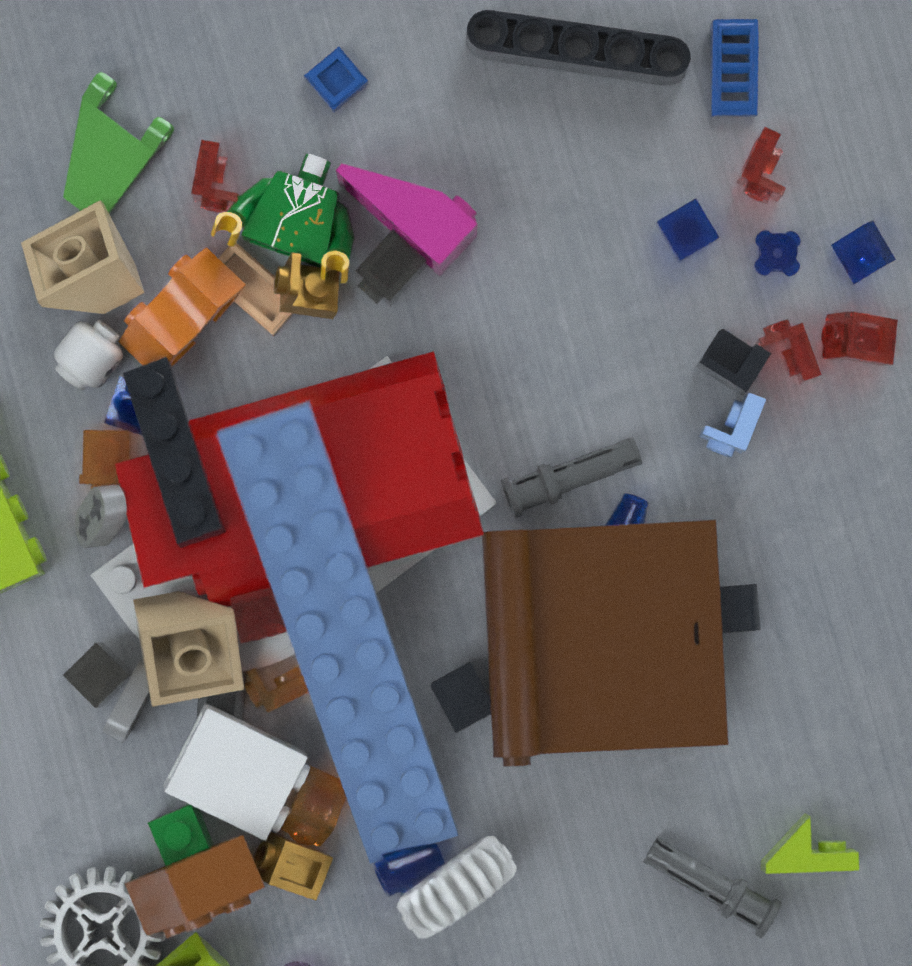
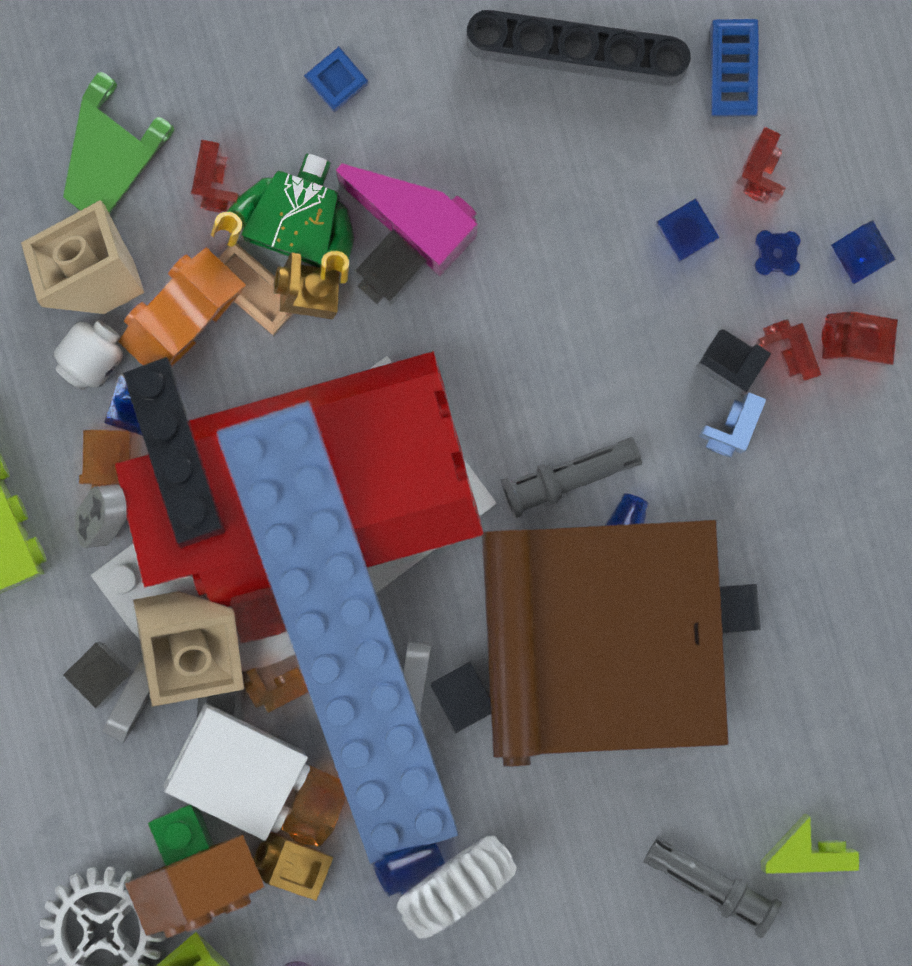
none -> light grey beam [403,641,431,719]

